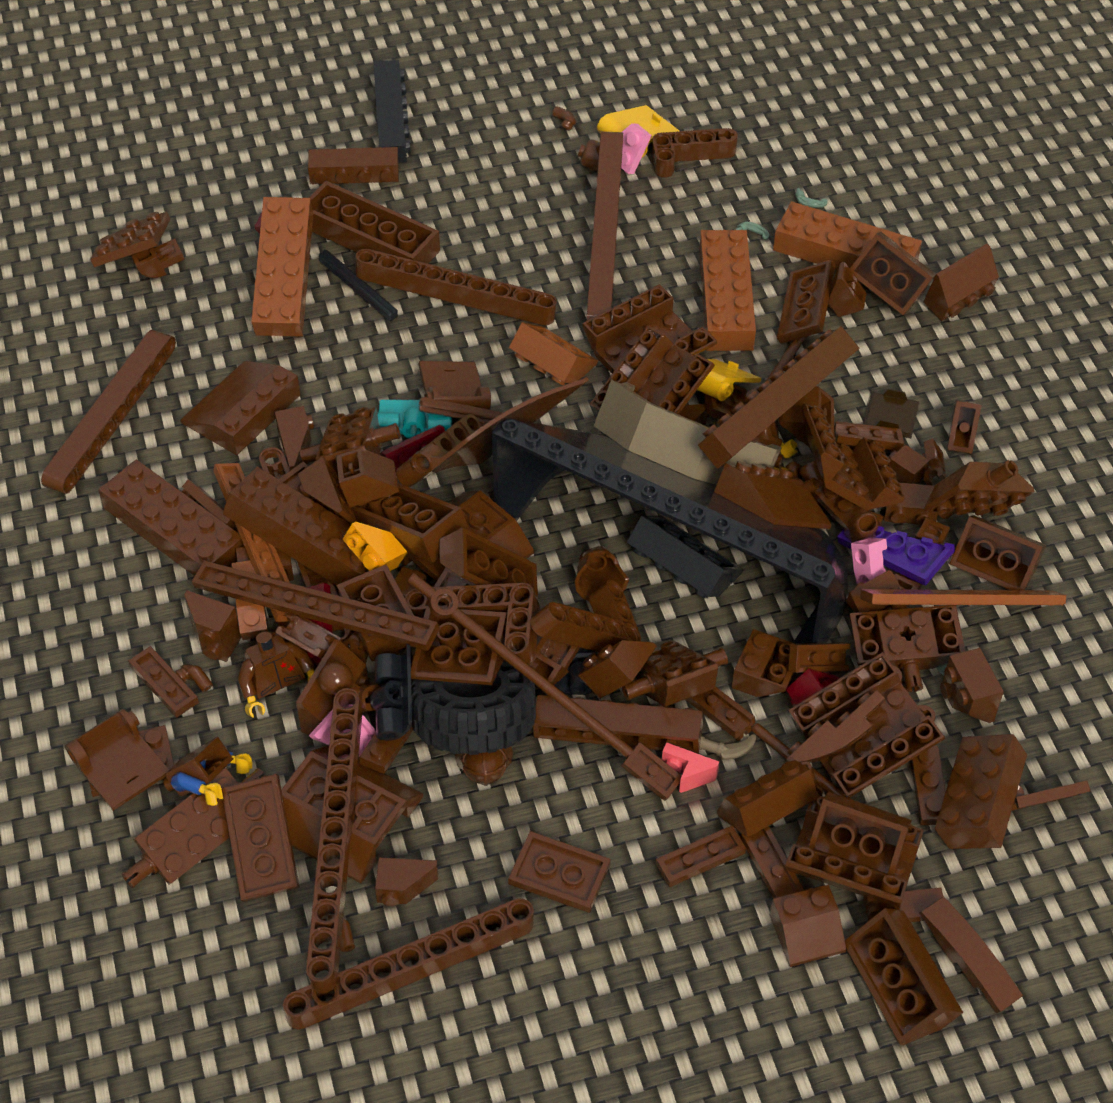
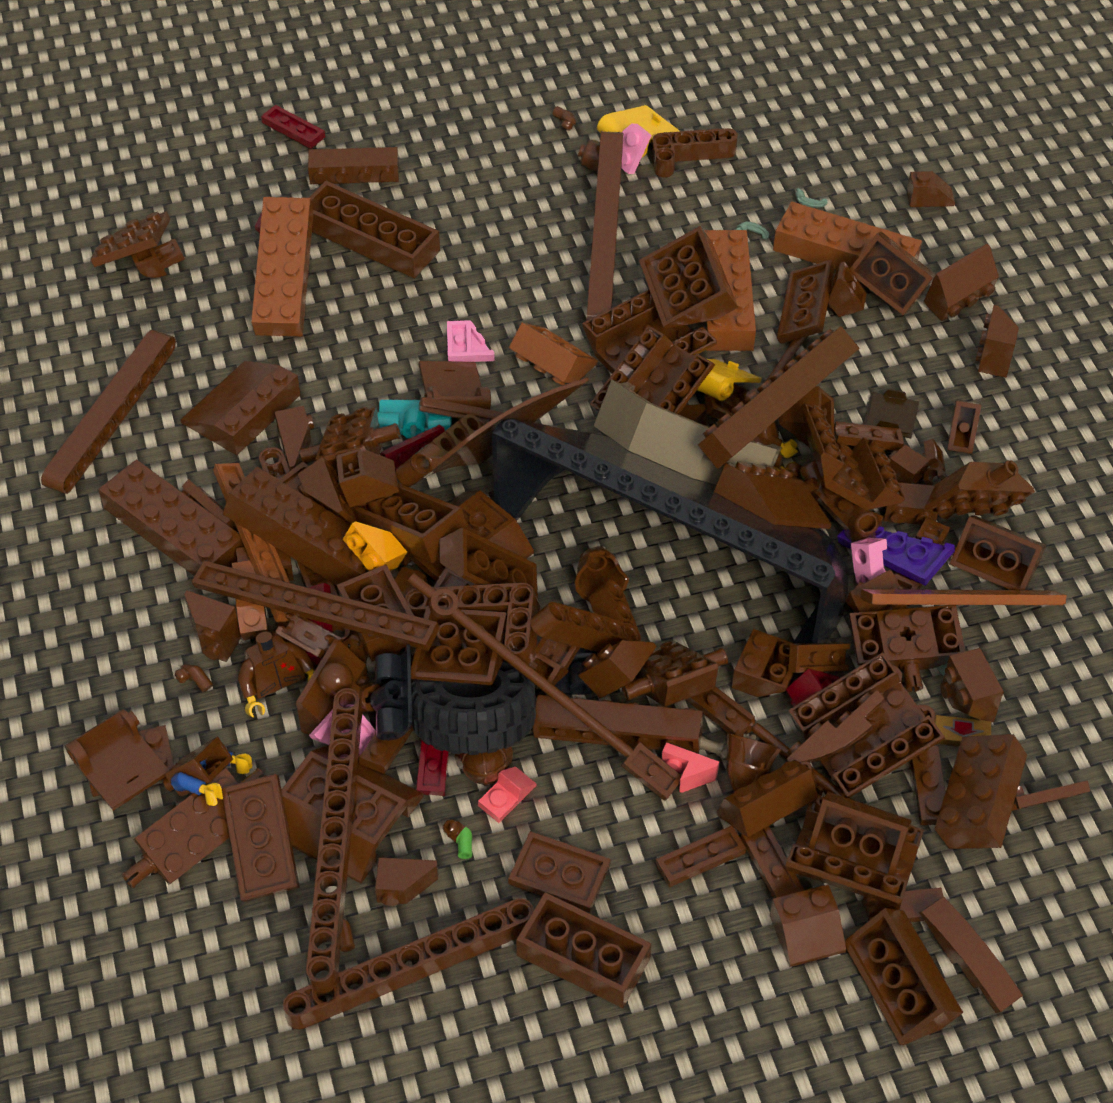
reddish brown plate [128,646,199,718] -> none
black axle [318,250,398,321] -> none
reddish brown beam [356,249,557,325] -> none
black brick [373,60,411,163] -> none
black slope [627,516,744,599] -> none
none -> dark red plate [261,105,325,149]
none -> dark red hinge [416,741,450,796]
none -> arm [443,819,472,859]
none -> bright pink wing [447,321,494,362]
none -> coral slope [478,766,536,823]
none -> reddish brown brick [516,892,652,1008]
none -> reddish brown slope [639,226,738,329]
none -> reddish brown helmet [726,733,781,791]
none -> reddish brown slope [907,171,955,207]
none -> pearl gold tile [935,715,991,746]
none -> reddish brown slope [975,305,1019,378]

